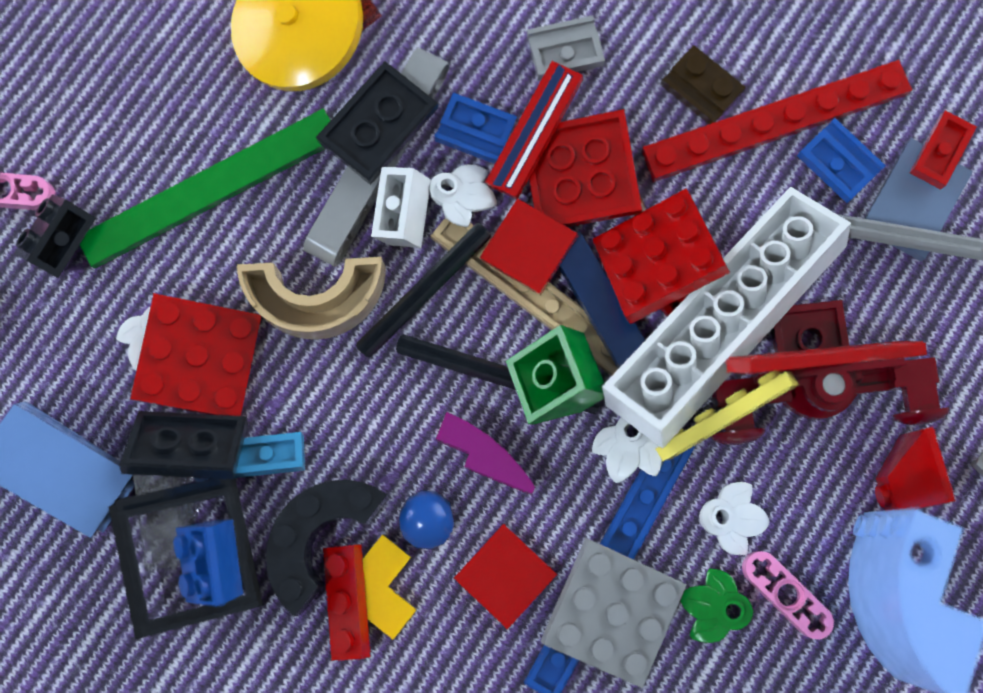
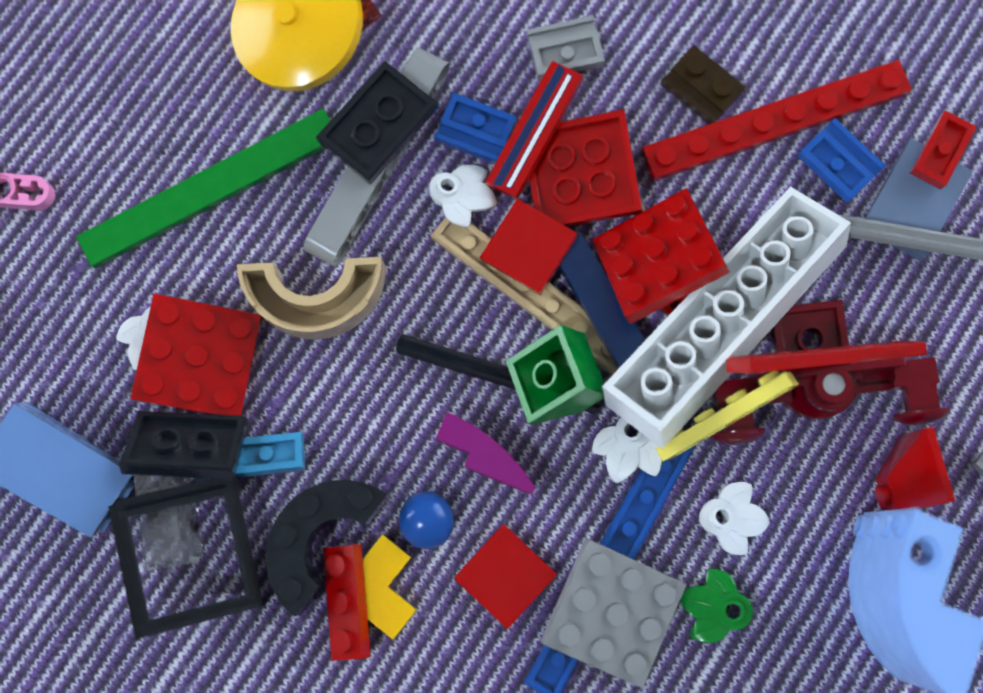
black brick [14,194,96,278] -> none
blue slope [173,519,243,606] -> none
black axle [356,223,491,358] -> none
white brick [371,167,431,248] -> none
bright pink beam [742,551,834,640] -> none

